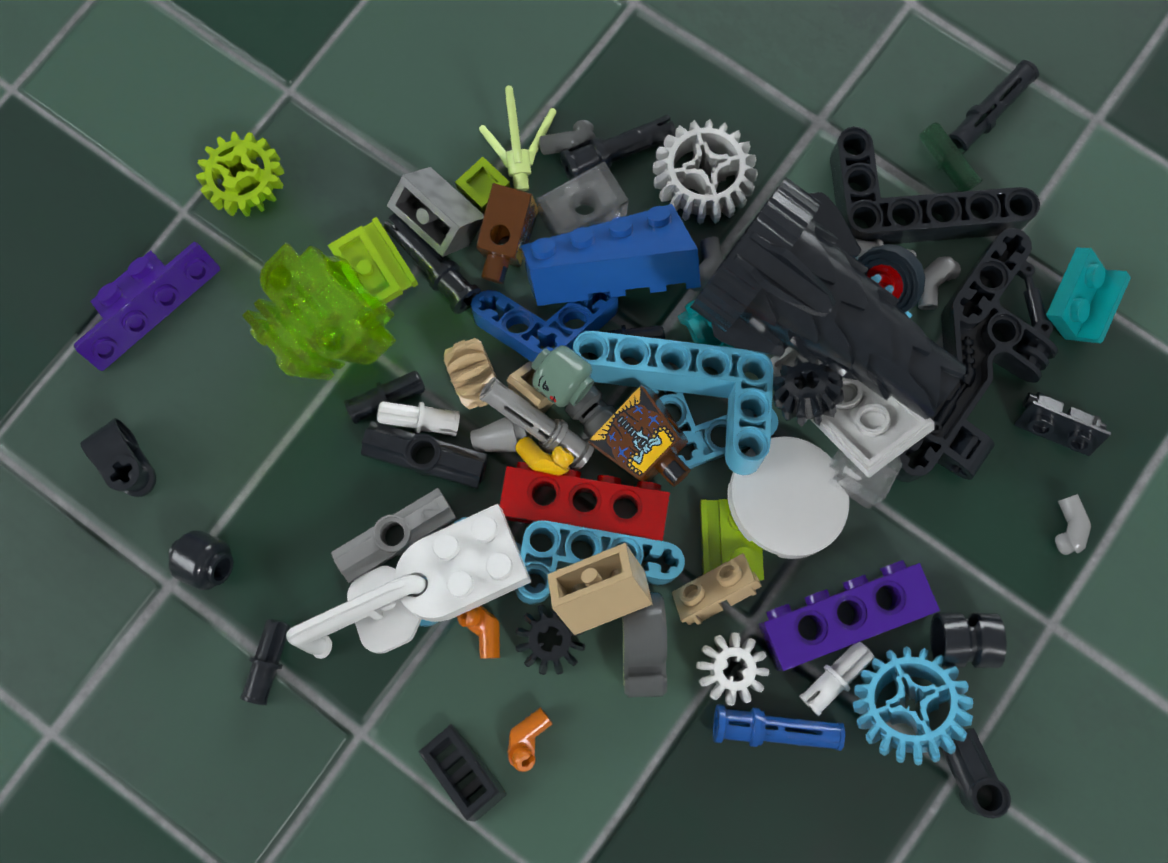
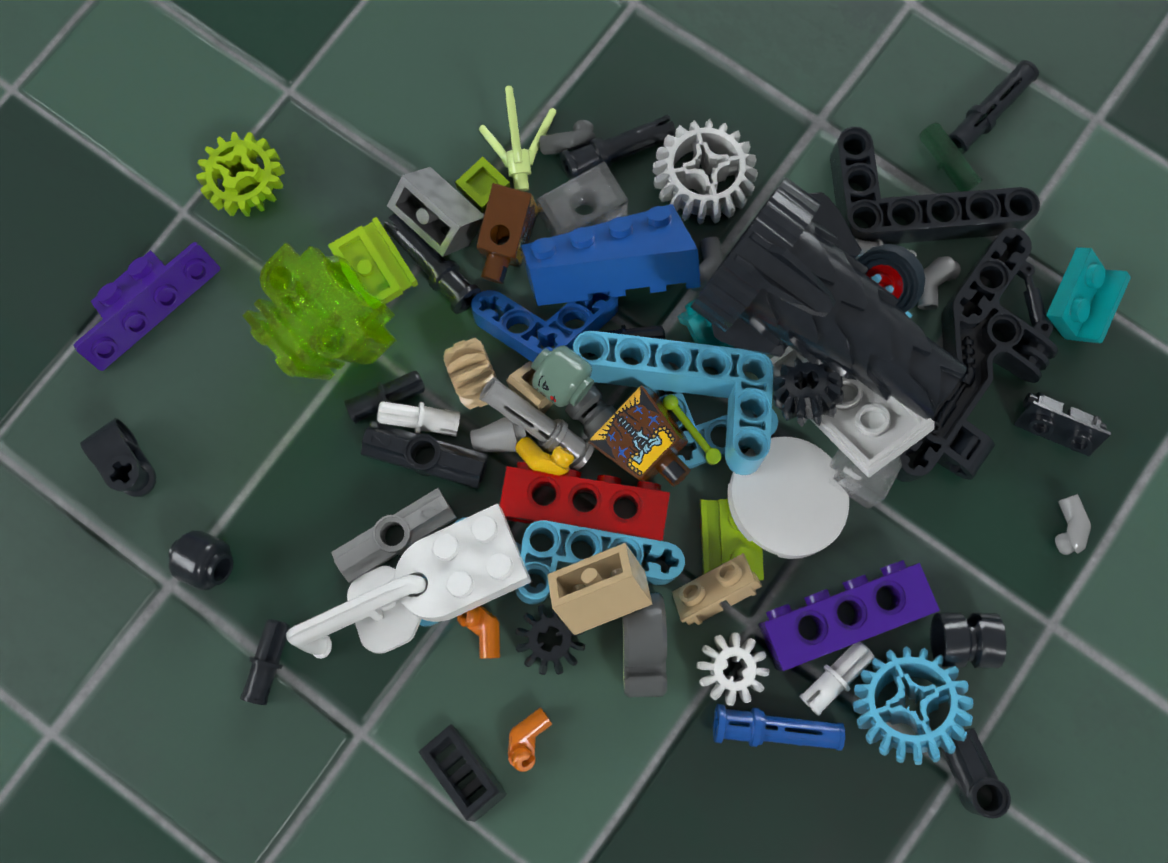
none -> lime hinge [663,394,722,465]

